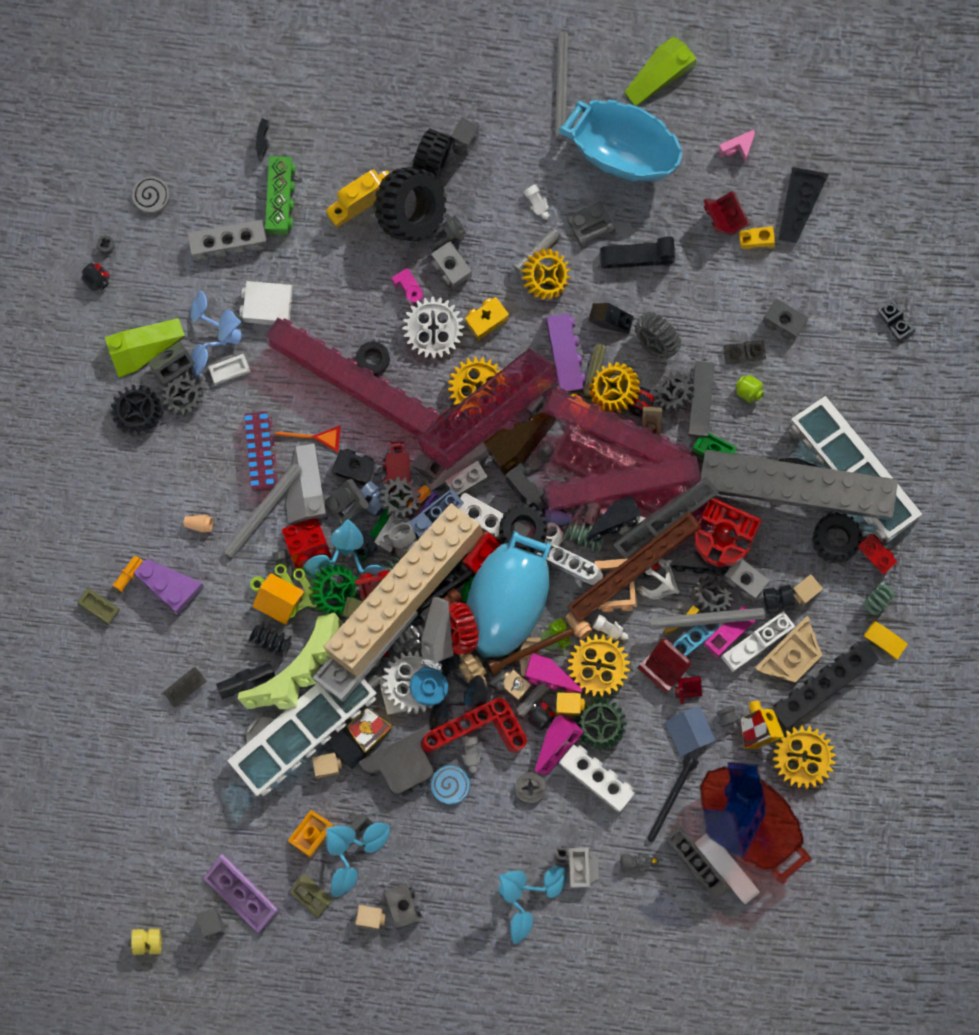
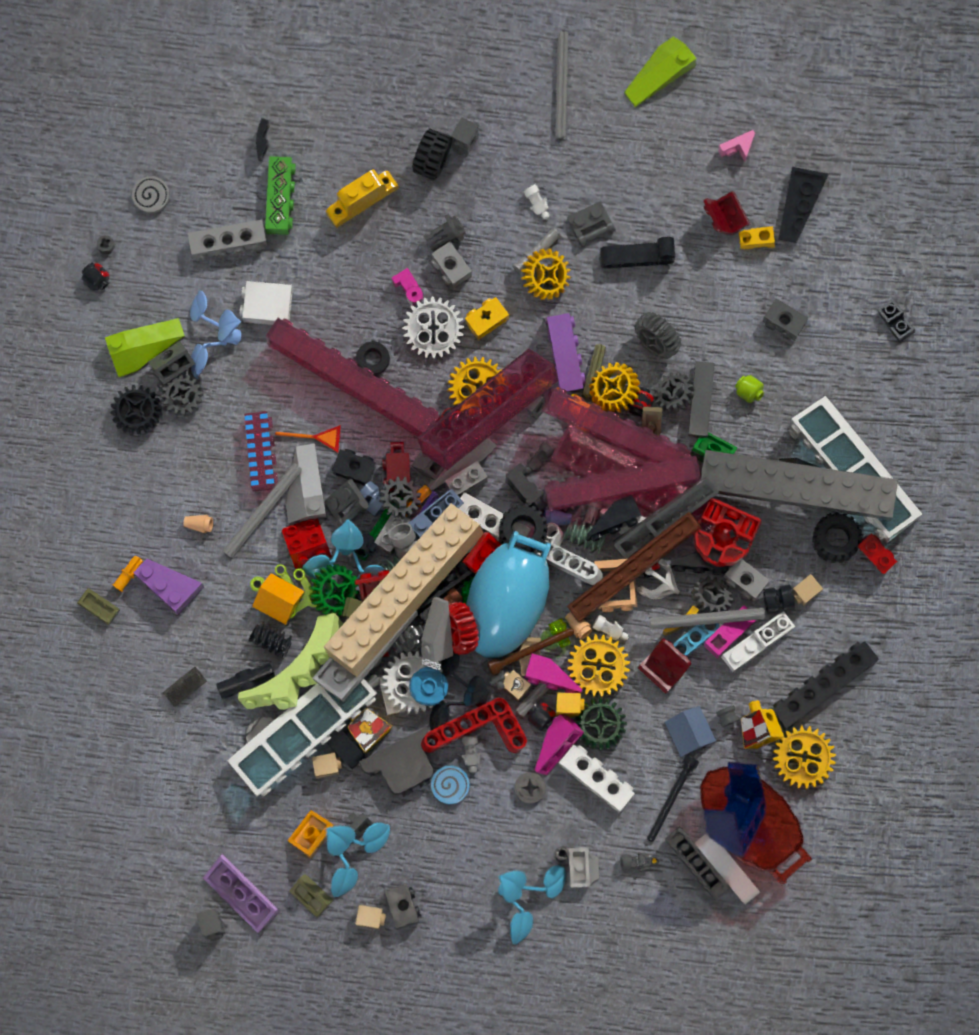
light yellow wheel [131,929,162,955] -> none
white tile [208,354,250,385] -> none
dark grey piece [272,550,293,579] -> none
black tyre [374,167,447,242] -> none
tan gear [459,653,487,686] -> none
dark brown wedge [484,408,556,477] -> none
medium azure windscreen [558,99,682,182] -> none
black slope [588,303,634,334] -> none
dark red bracket [674,676,703,705] -> none
clear smoke slope [723,340,766,365] -> none
tan wing [755,616,822,683] -> none
sand green gear [863,583,895,616] -> none
yellow slope [863,621,908,660] -> none

